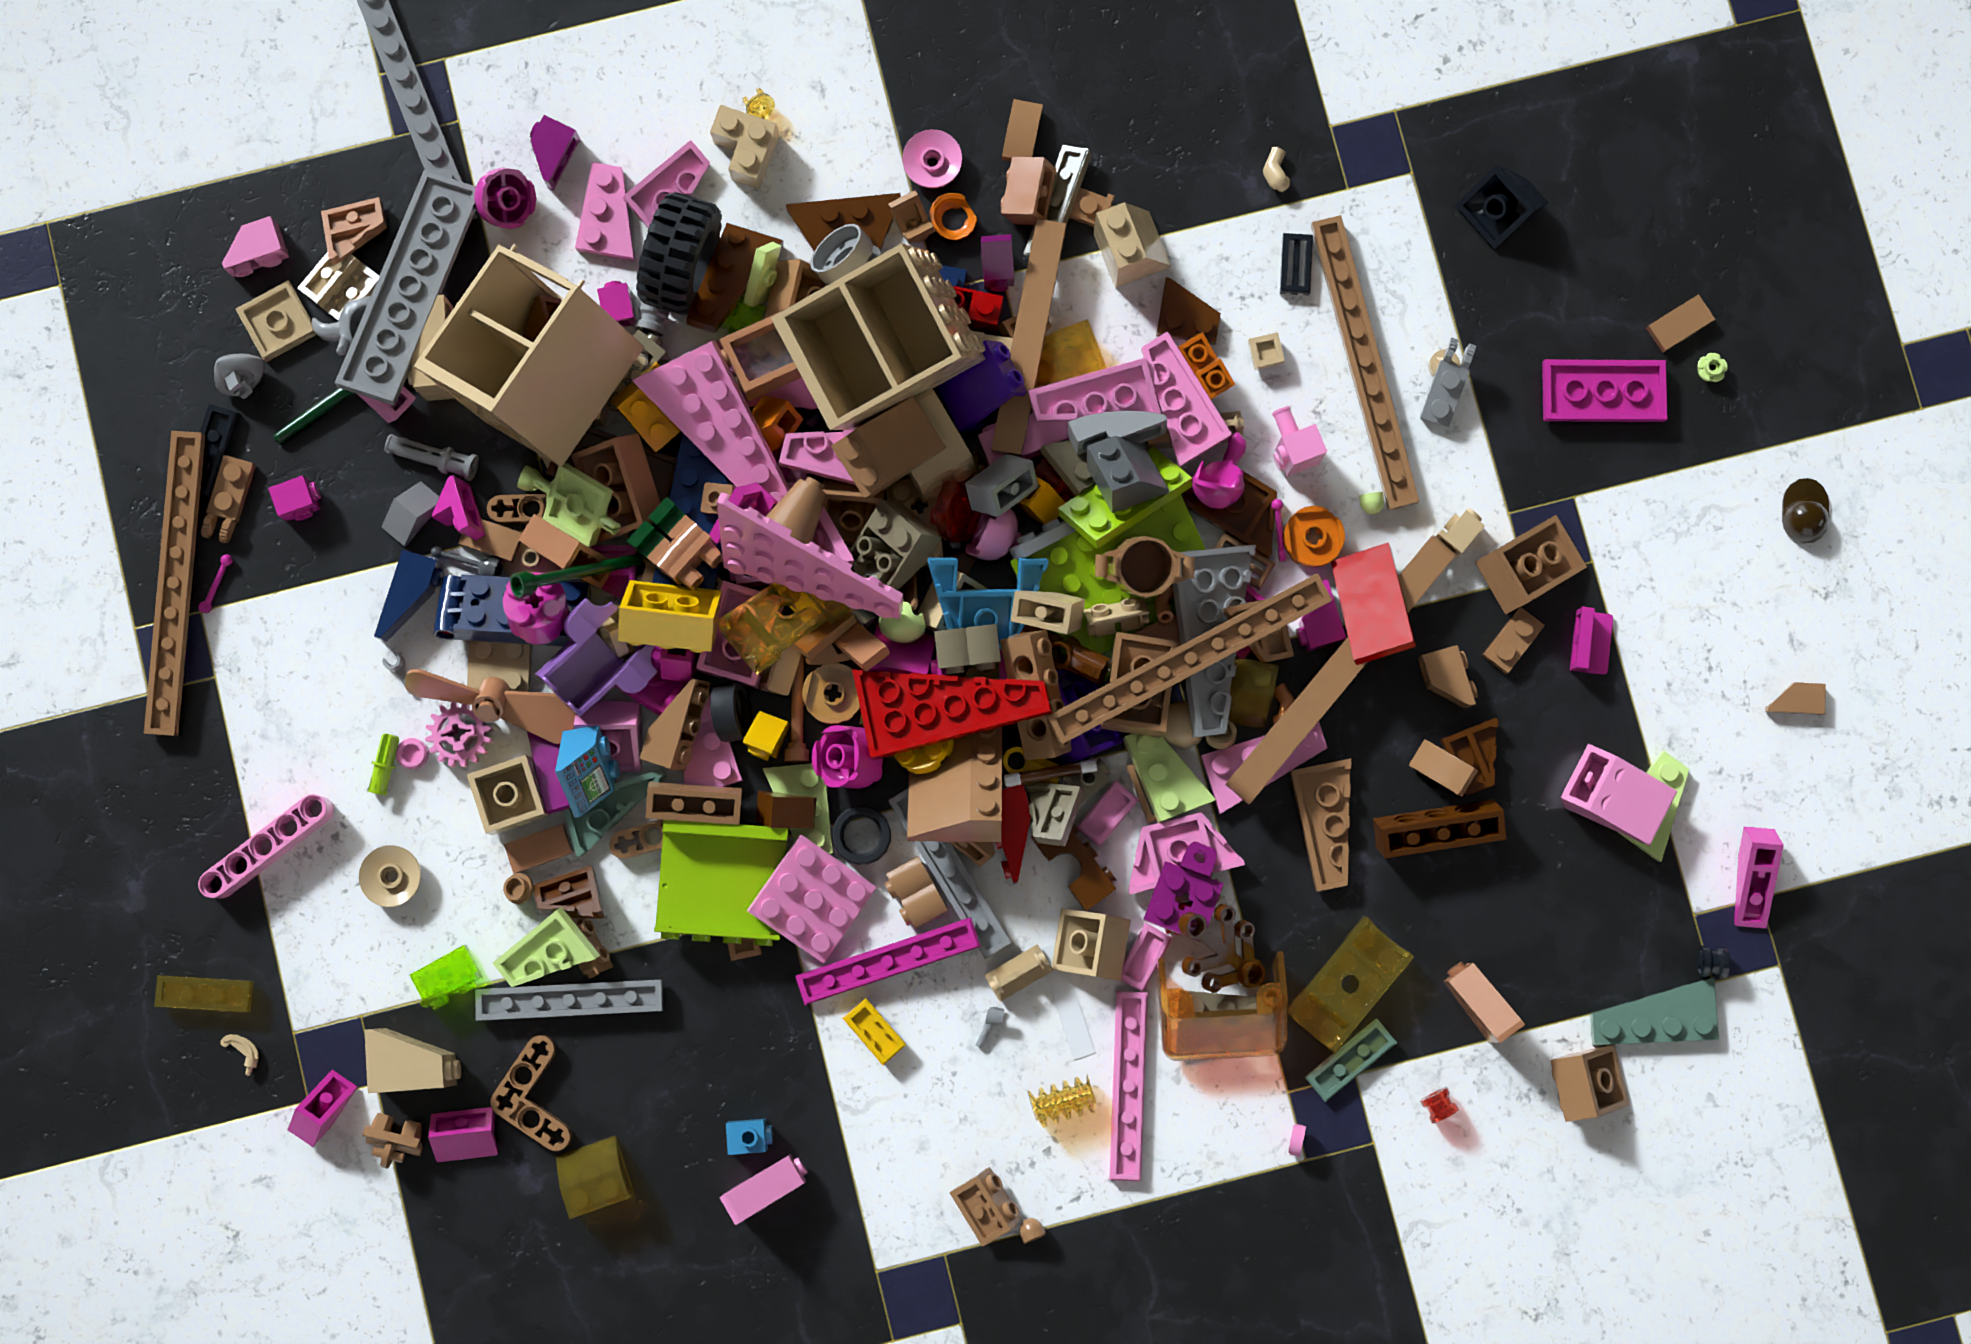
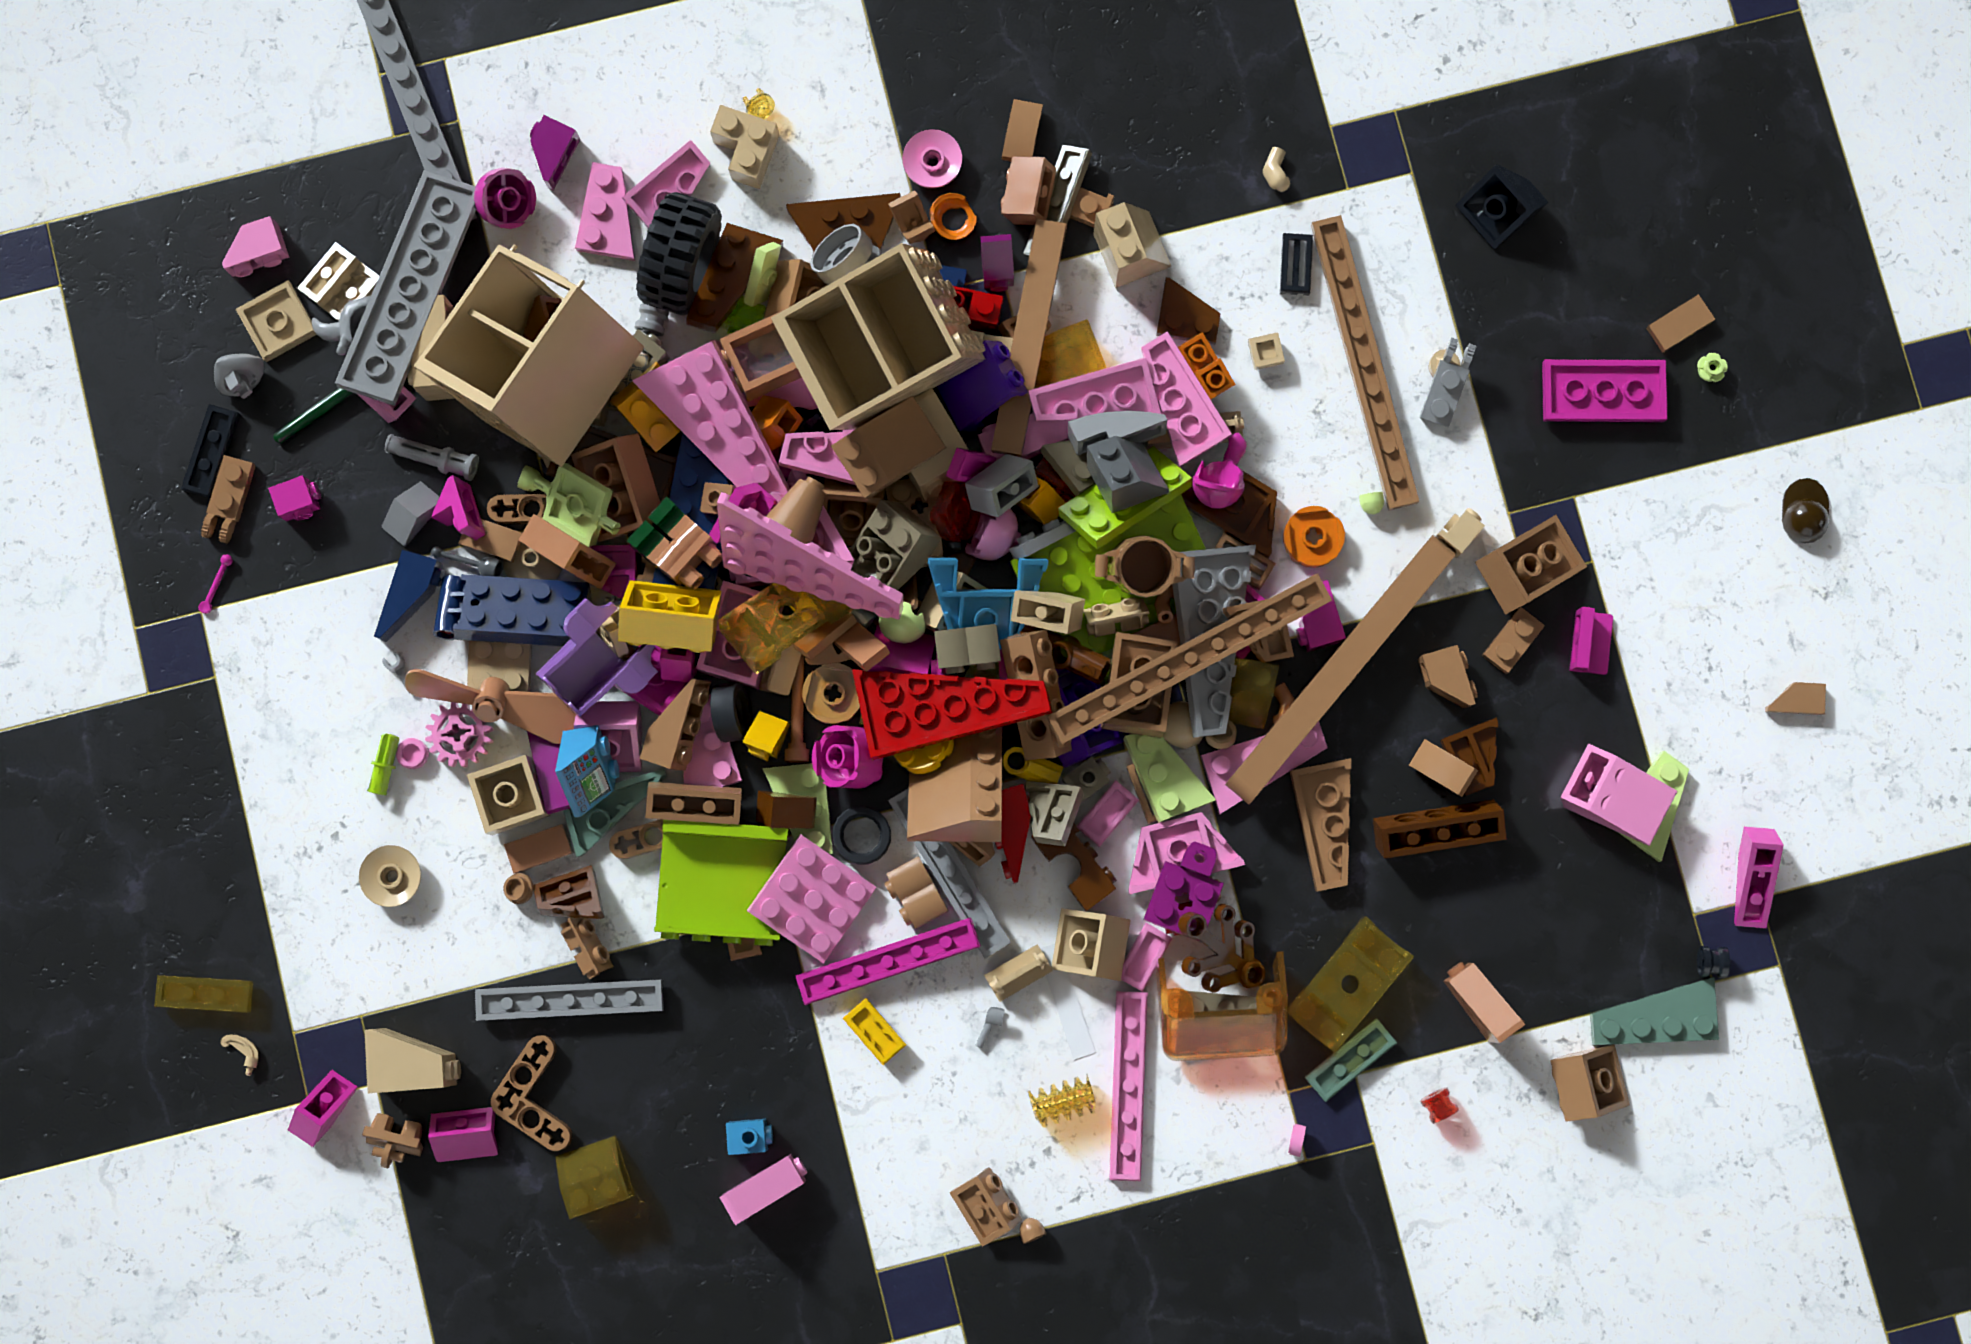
medium nougat plate [144,431,205,736] -> none
bright pink beam [198,794,334,899] -> none
nougat wing [321,197,387,265] -> none
clear neon green bracket [409,945,483,1010] -> none
yellowish green wing [492,907,600,987] -> none
dark pink brick [503,572,570,645] -> none
dark green piece [510,554,643,598] -> none
dark pink brick [597,281,637,327] -> none
reddish brown bar [1004,759,1097,787] -> none
dark pink hinge [1271,499,1286,562] -> none
bright pink brick [1272,406,1327,477] -> none
tile [1331,542,1416,665] -> none
none -> dark pink tile [946,447,996,482]

